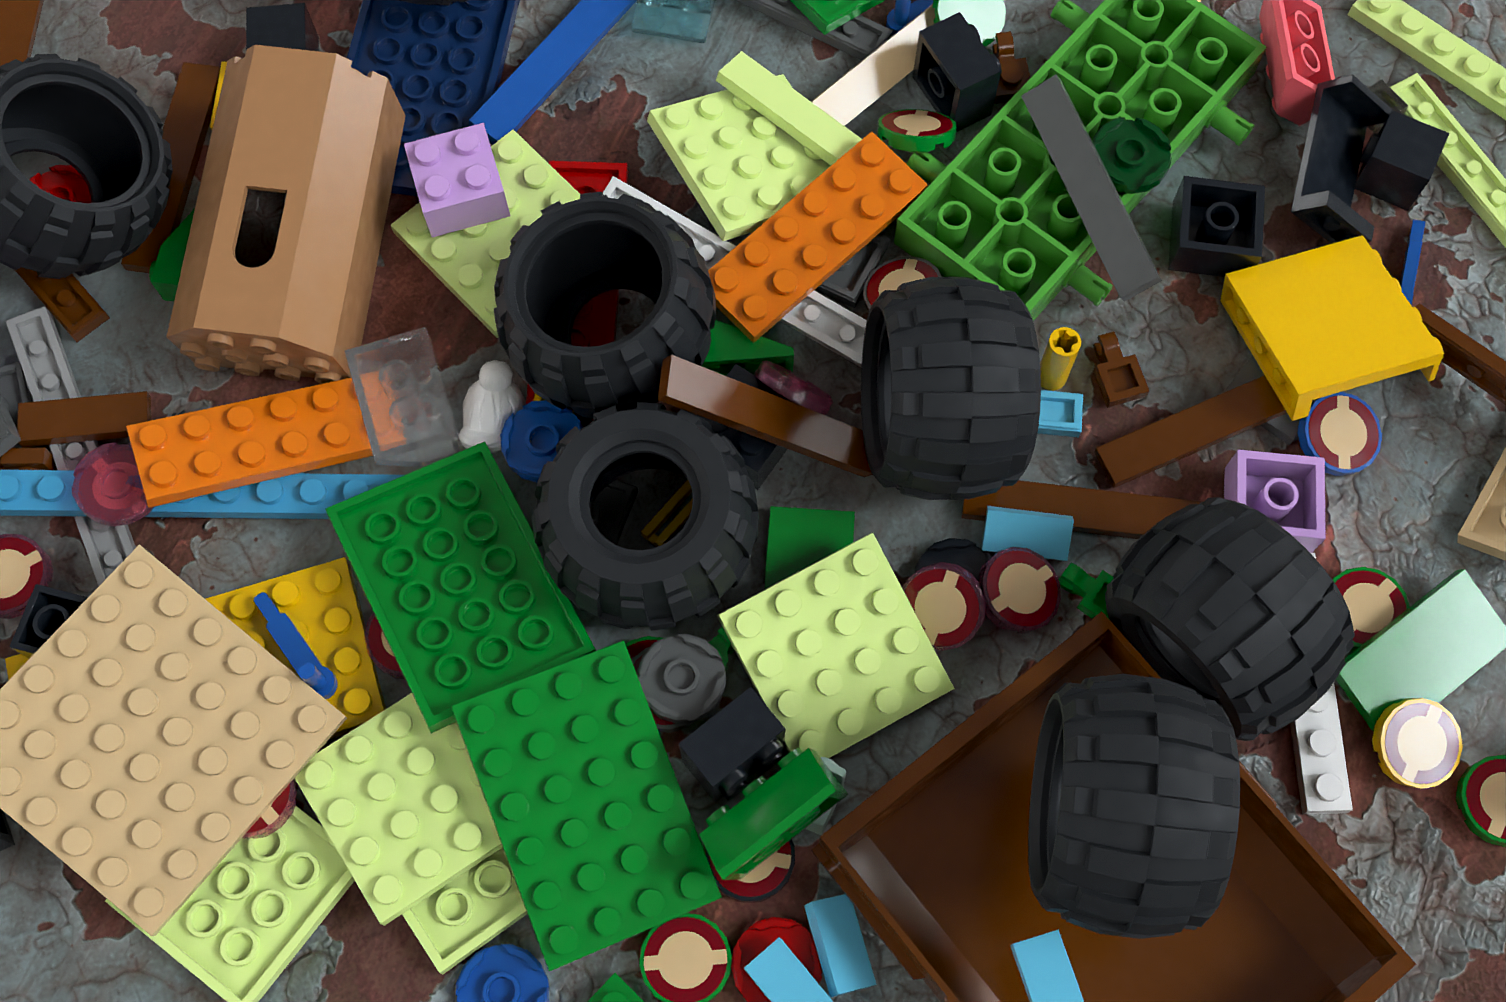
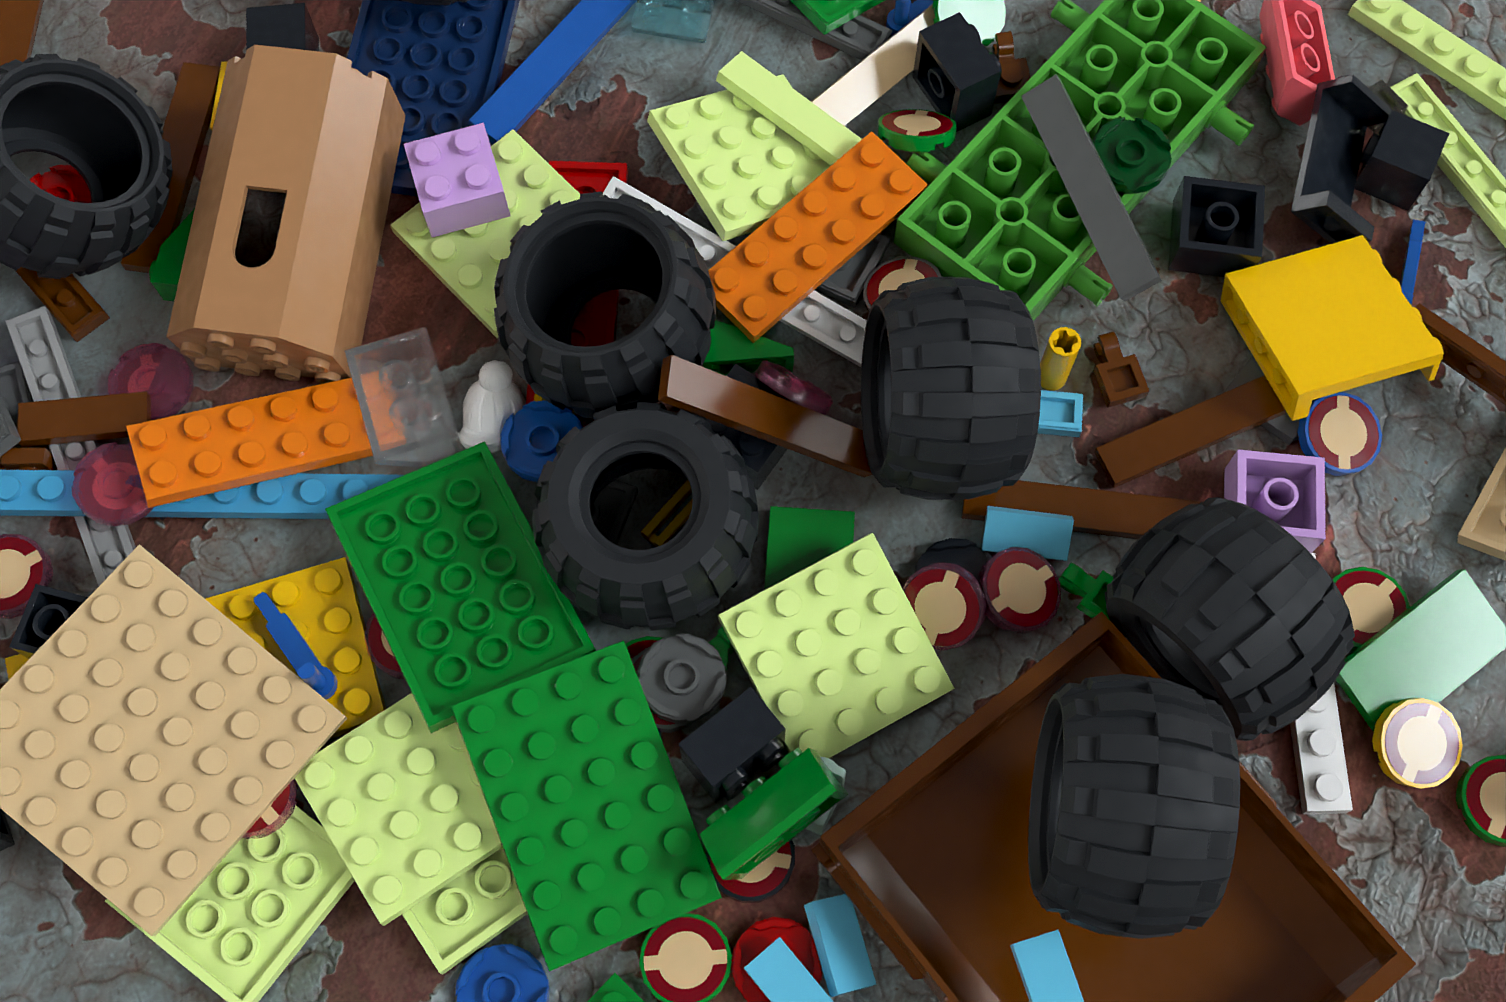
none -> clear pink tile [108,343,194,420]

